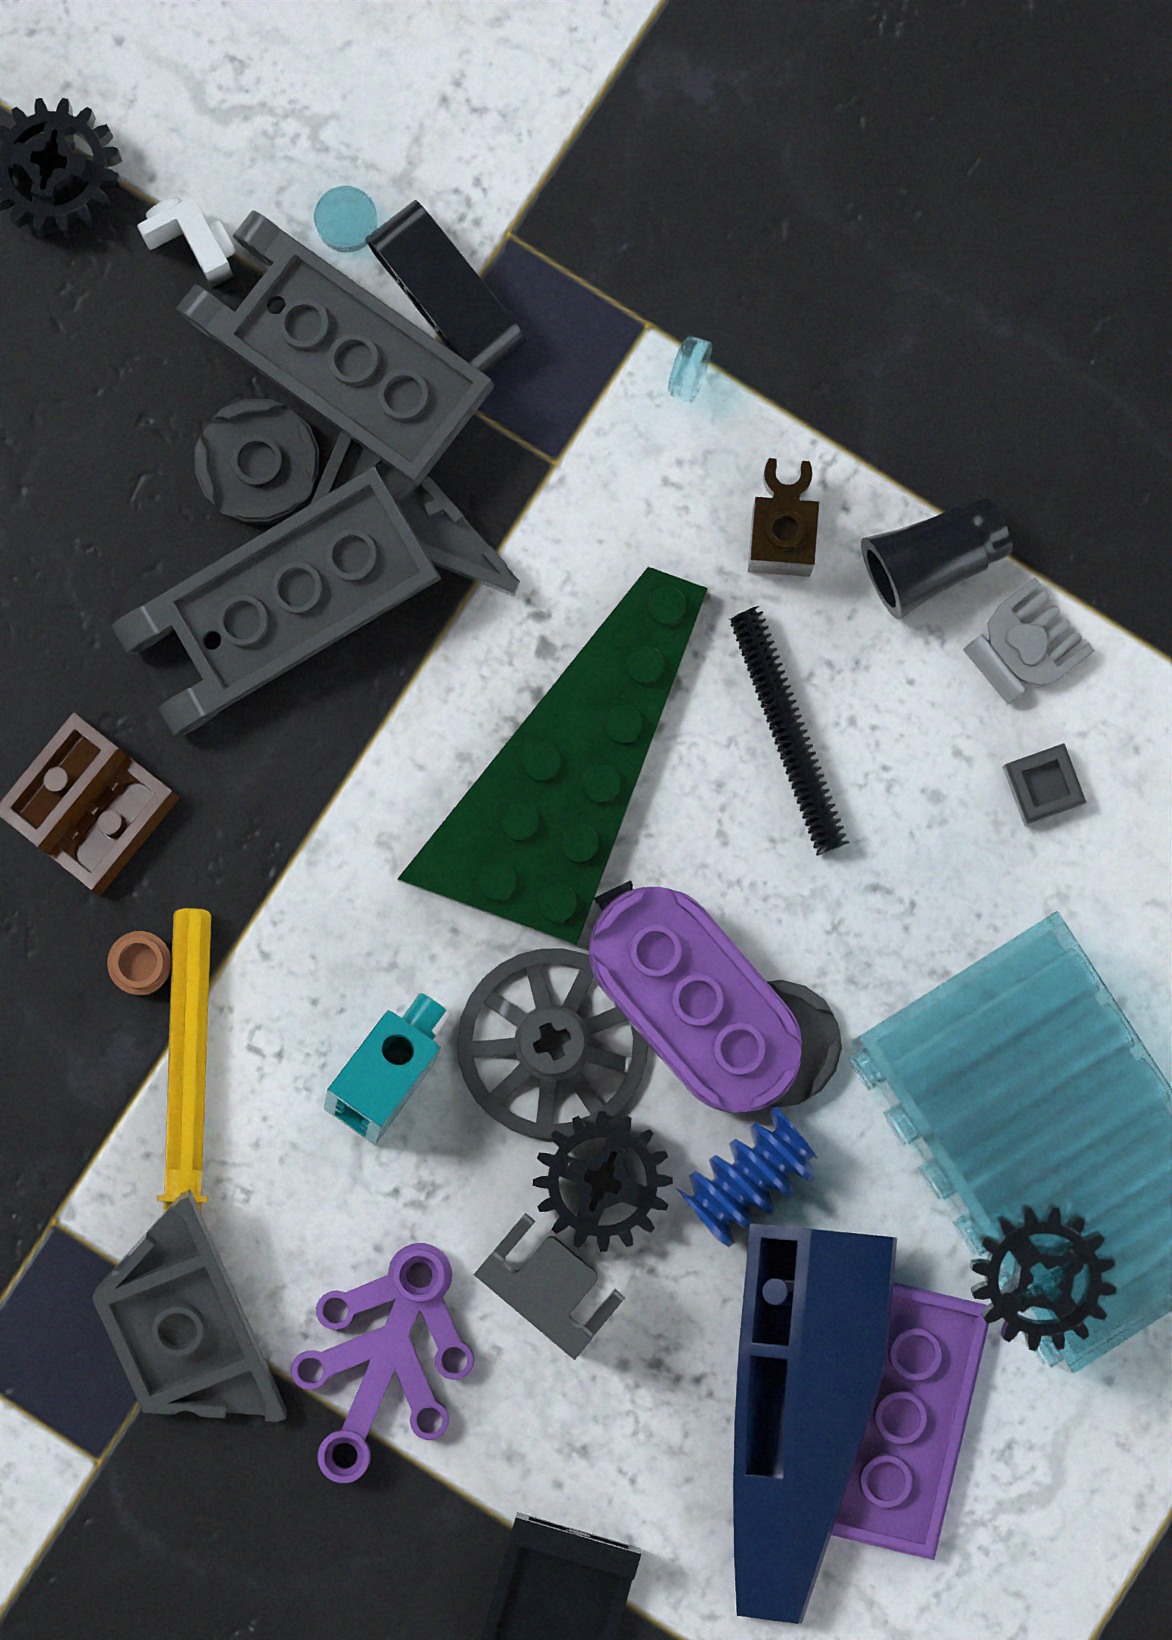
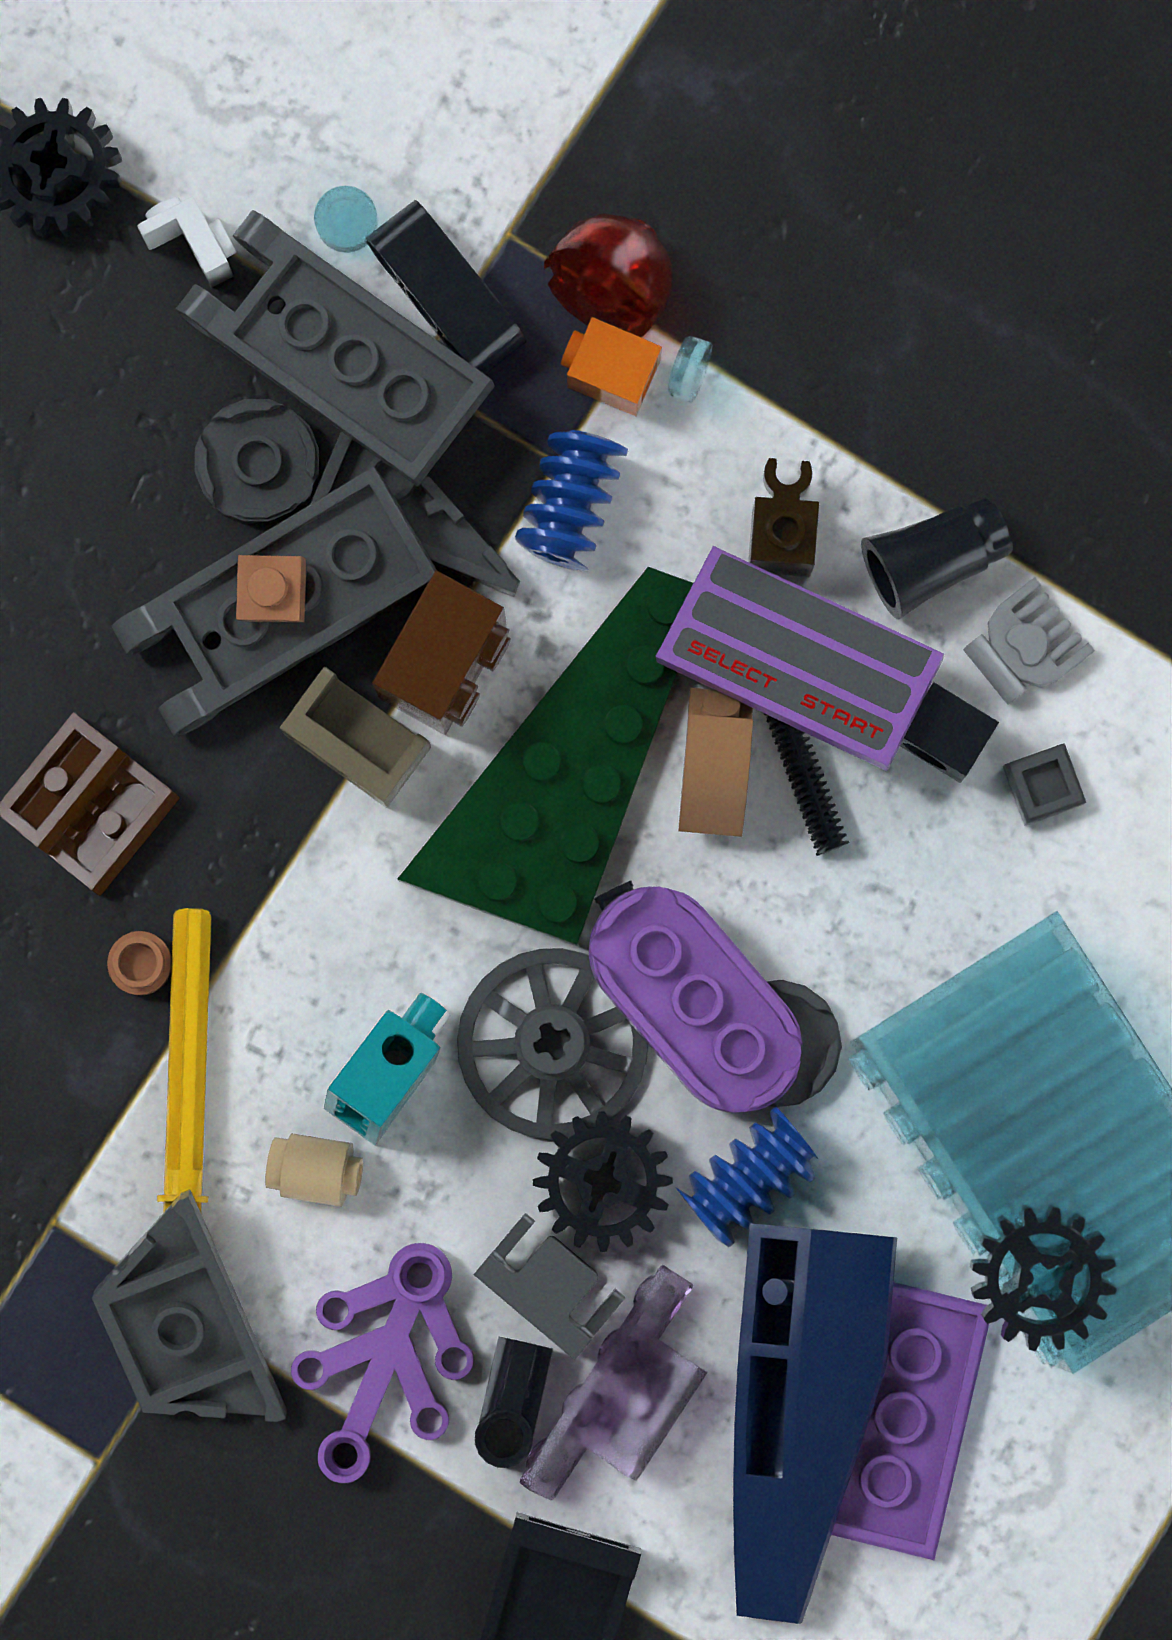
none -> nougat plate [236,555,306,623]
none -> tan brick [265,1133,363,1207]
none -> dark tan panel [280,667,431,808]
none -> reddish brown brick [372,570,511,736]
none -> black piece [475,1336,553,1468]
none -> blue piece [515,430,628,571]
none -> clear purple bracket [520,1265,708,1500]
none -> clear red cylinder [544,213,673,337]
none -> orange brick [560,317,662,417]
none -> dark grey tile [656,546,944,771]
none -> medium nougat brick [678,688,753,837]
none -> black brick [900,682,999,783]

